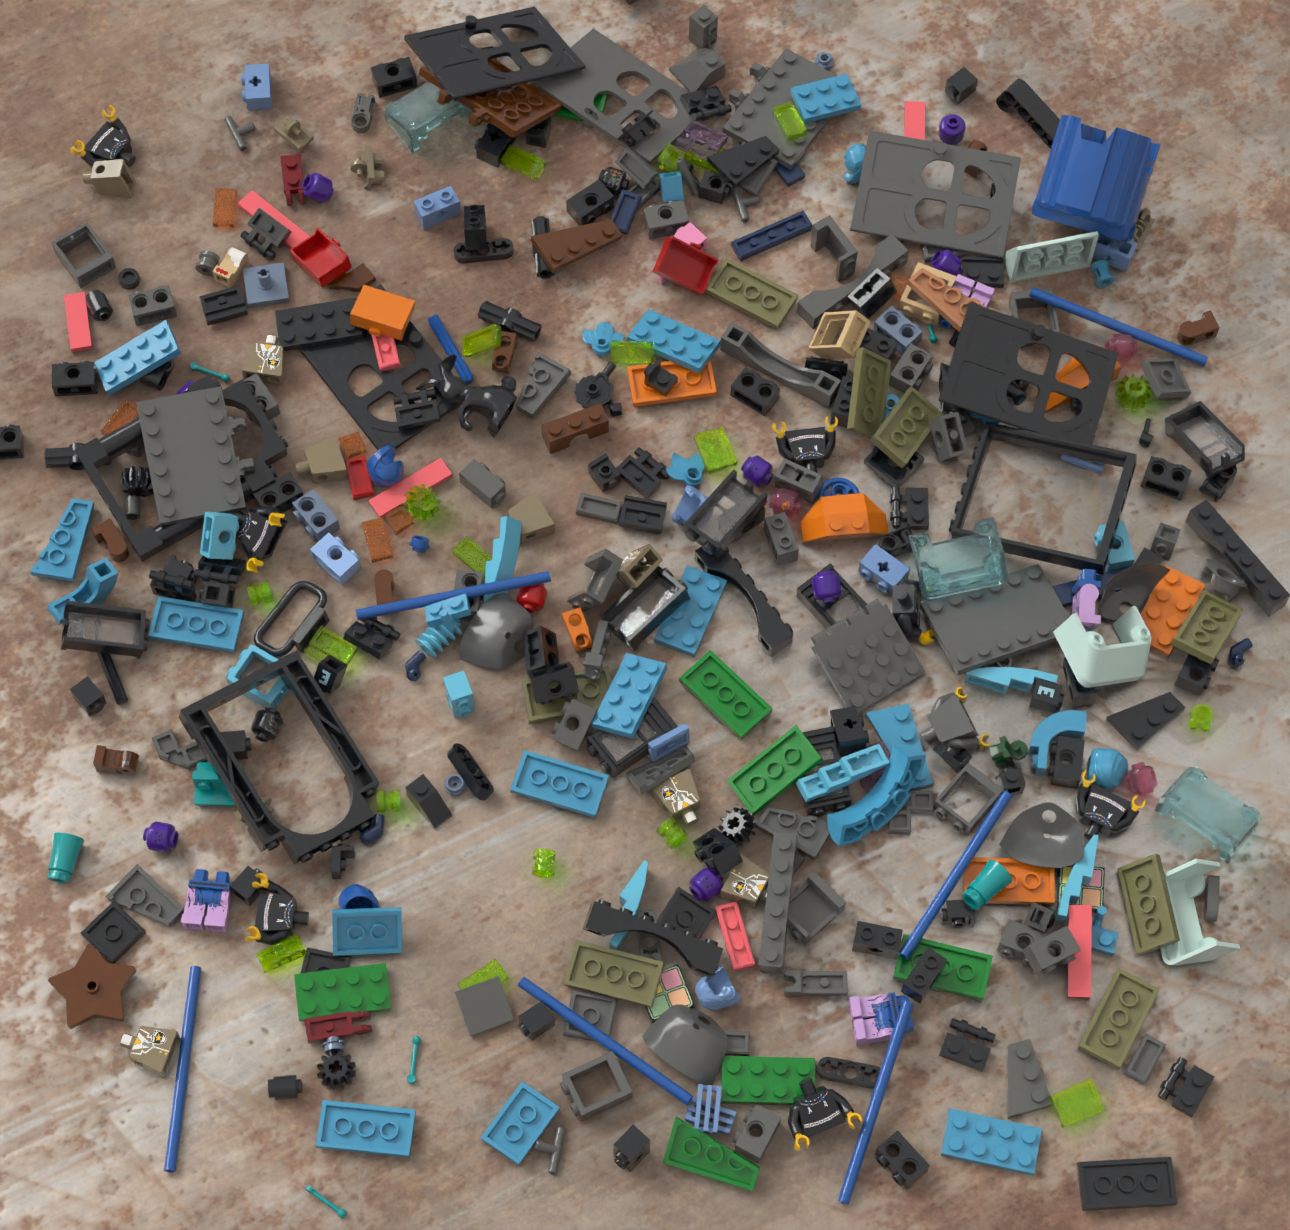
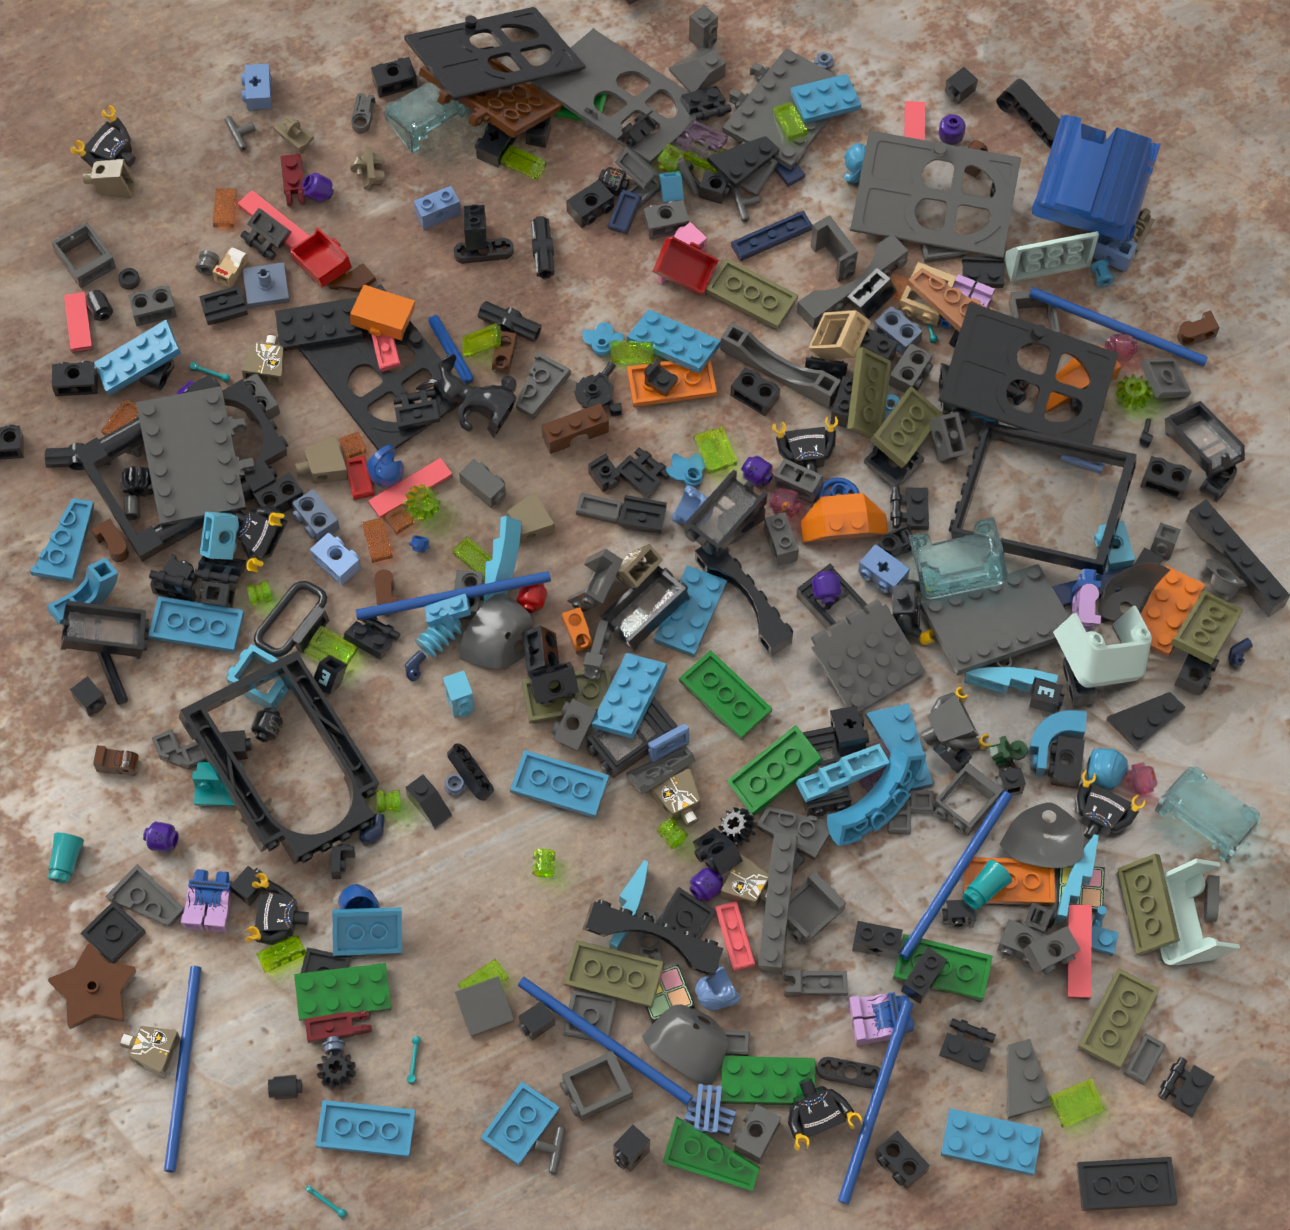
reddish brown wing [530,219,622,273] -> none
dark purple head [931,250,962,276] -> none
clear neon green brick [1188,704,1214,731] -> none

